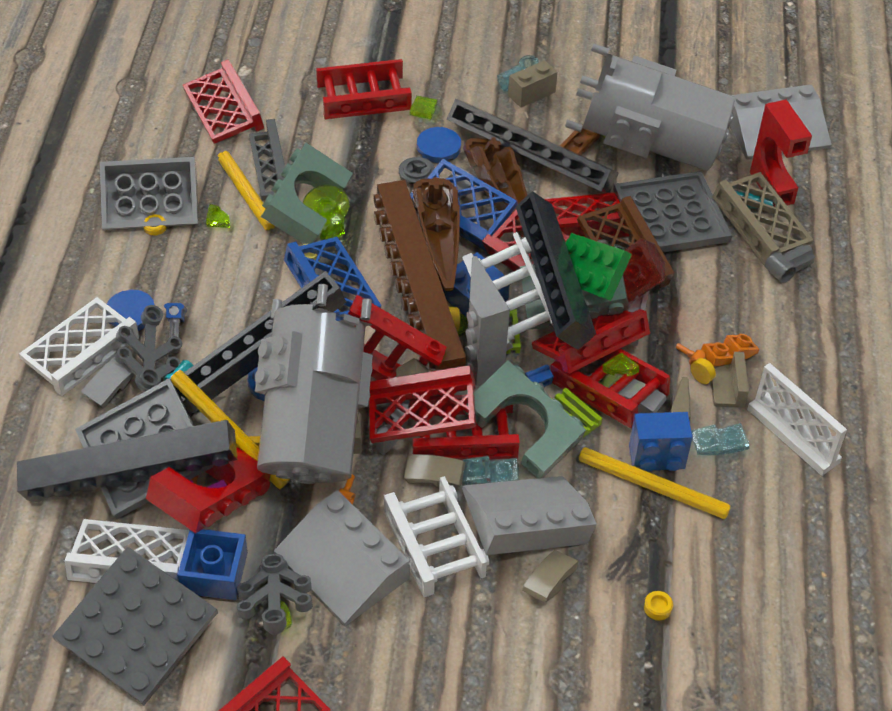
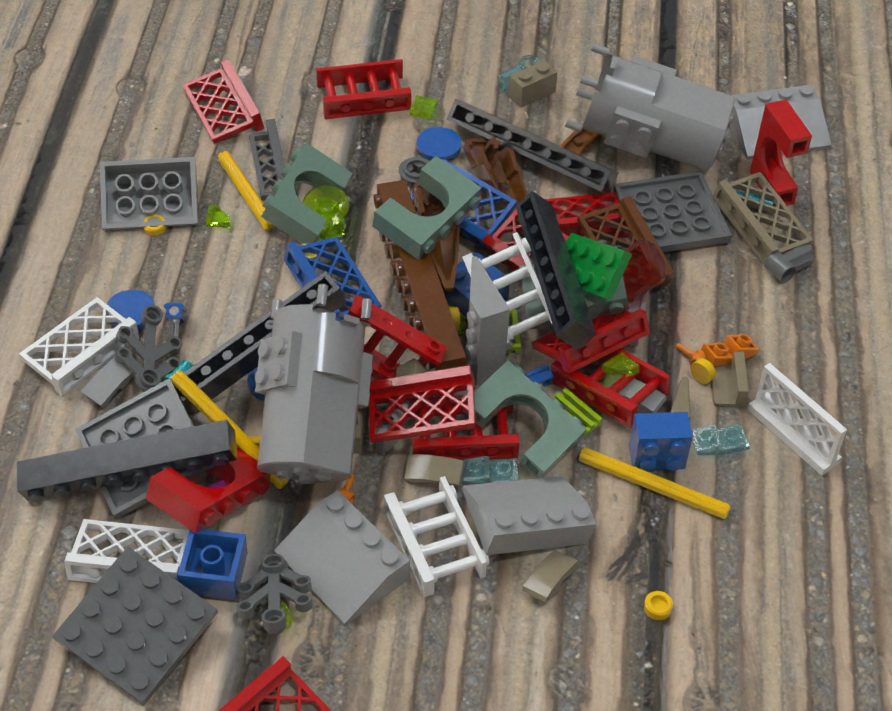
none -> sand green arch [372,156,481,260]

